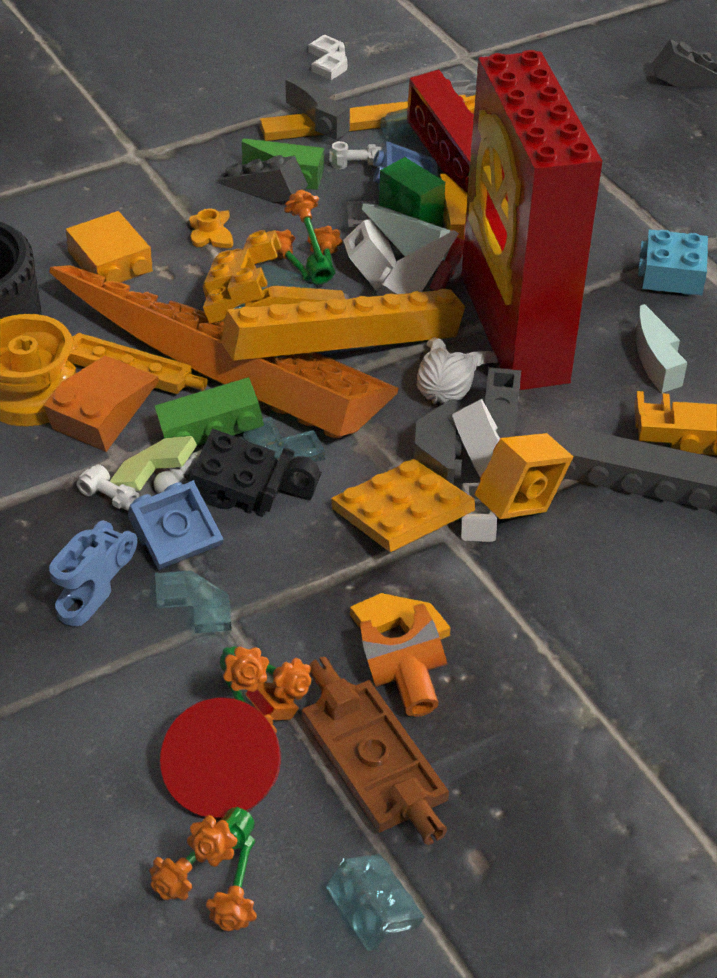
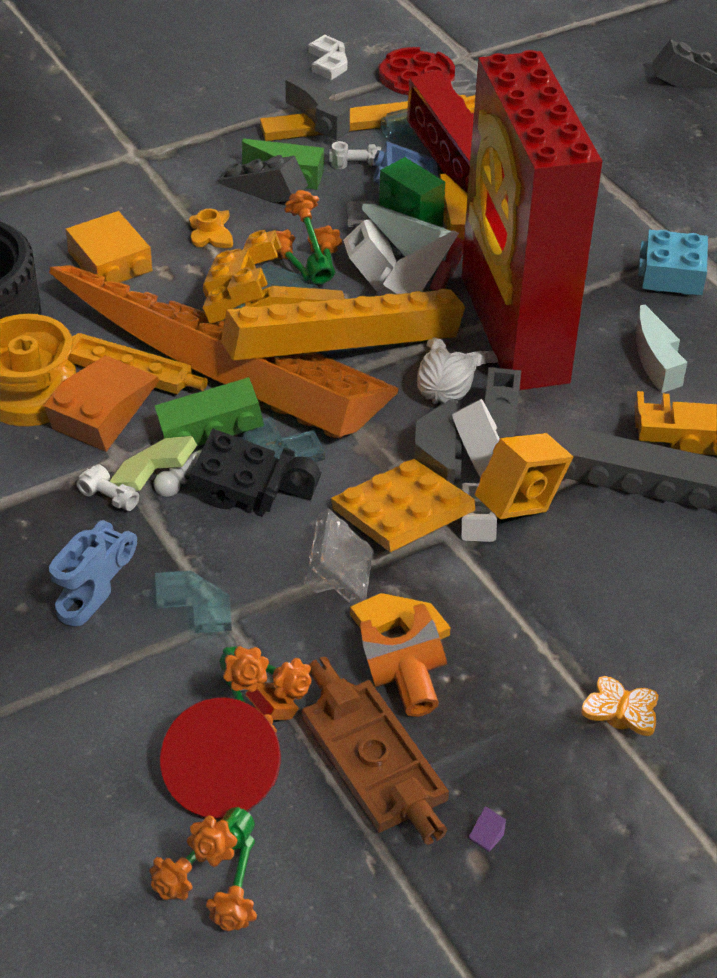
medium blue plate [128,480,224,570] -> none
clear light blue bracket [326,854,425,951] -> none
none -> clear plate [304,509,373,606]
none -> red tile [378,47,455,95]
none -> medium lavender piece [469,806,506,852]
none -> light orange animal [581,676,659,736]

